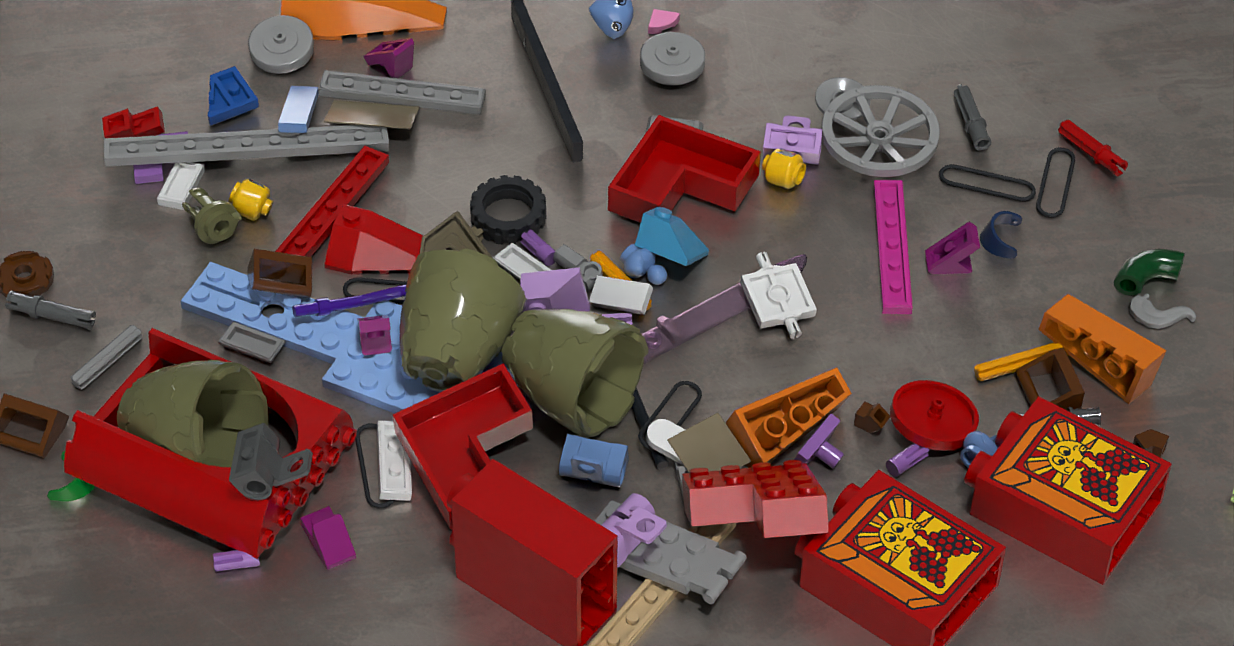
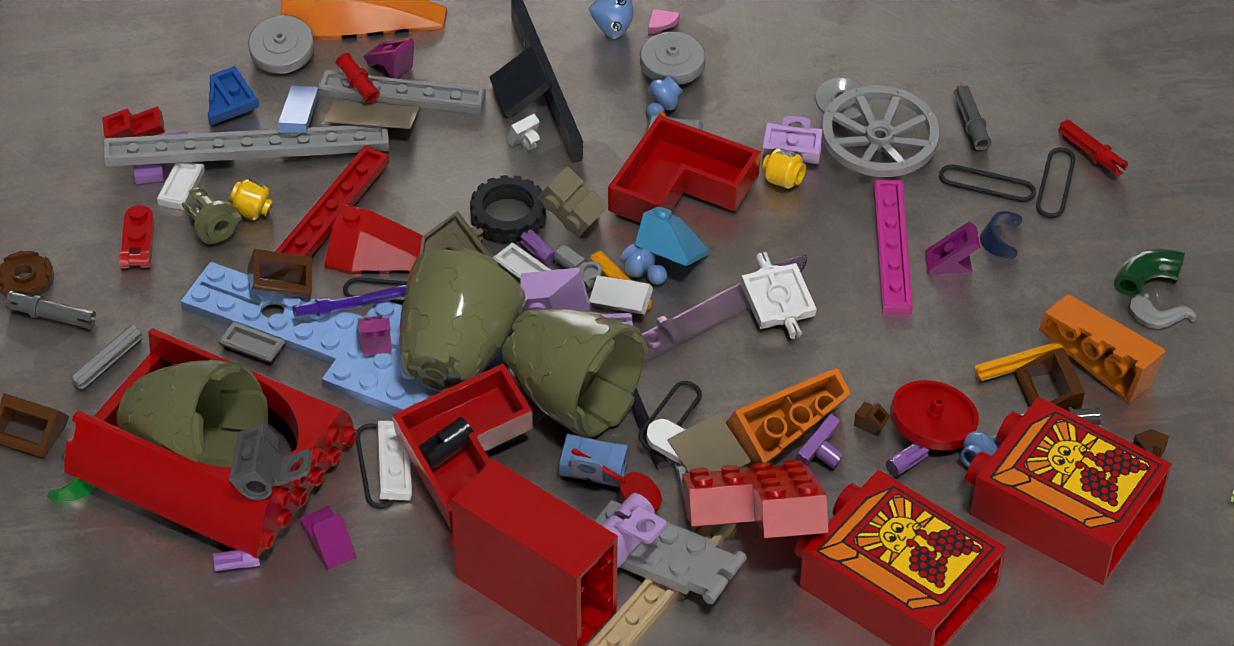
none -> red plate [119,205,154,269]
none -> red pin [335,53,380,103]
none -> black hinge [418,416,474,468]
none -> black tile [489,45,553,118]
none -> white tile [506,114,540,152]
none -> dark tan brick [537,166,609,237]
none -> red piece [571,448,662,511]
none -> medium blue animal [646,75,683,118]

